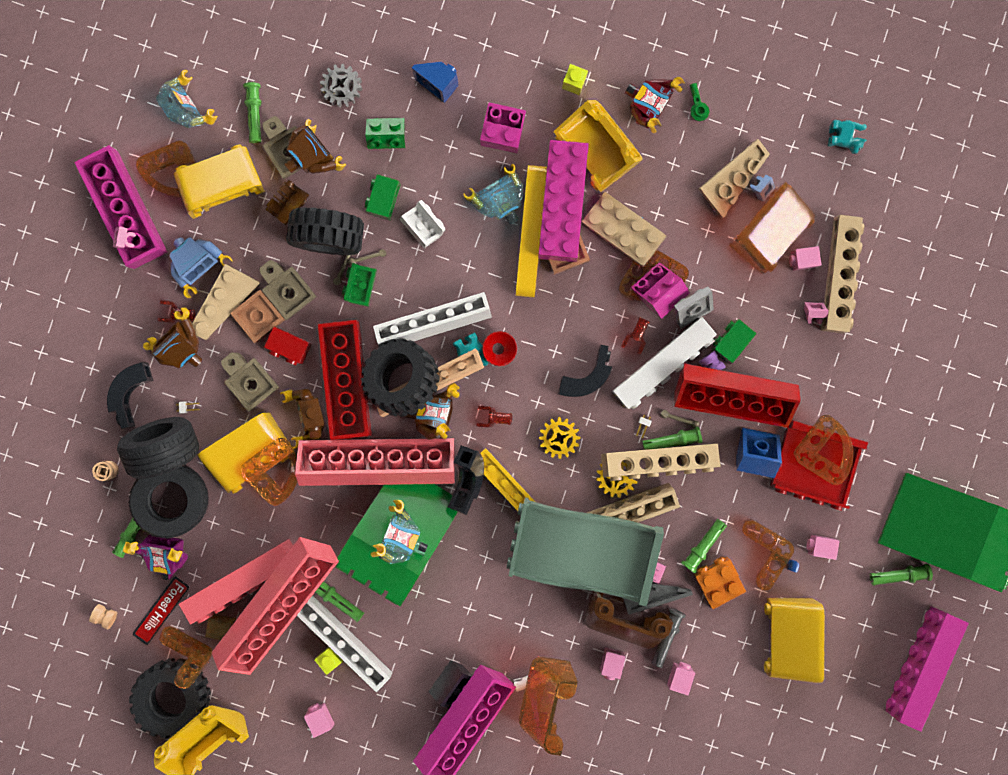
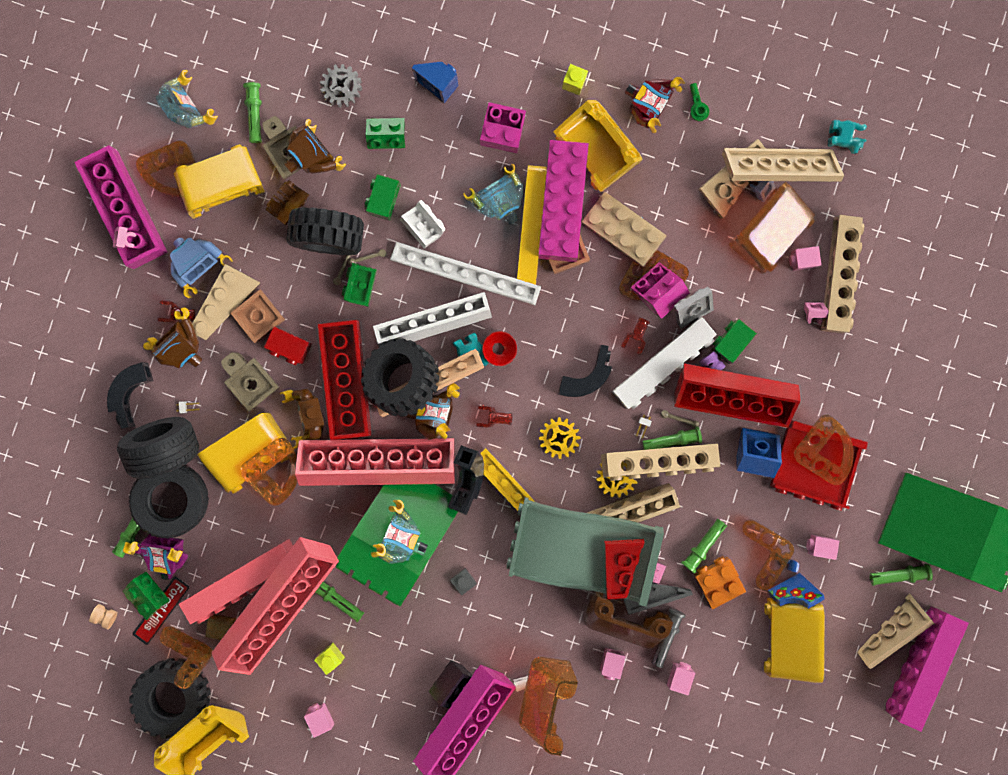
light nougat wheel [92,461,119,481] -> none
dark tan plate [260,260,317,320] -> none
white brick [297,595,392,692] -> none
none -> green bracket [122,572,170,620]
none -> white tile [390,242,541,305]
none -> dark grey plate [450,568,477,596]
none -> red wing [604,539,645,599]
none -> tan plate [722,148,844,182]
none -> blue tile [768,573,825,609]
none -> tan wing [858,594,934,669]

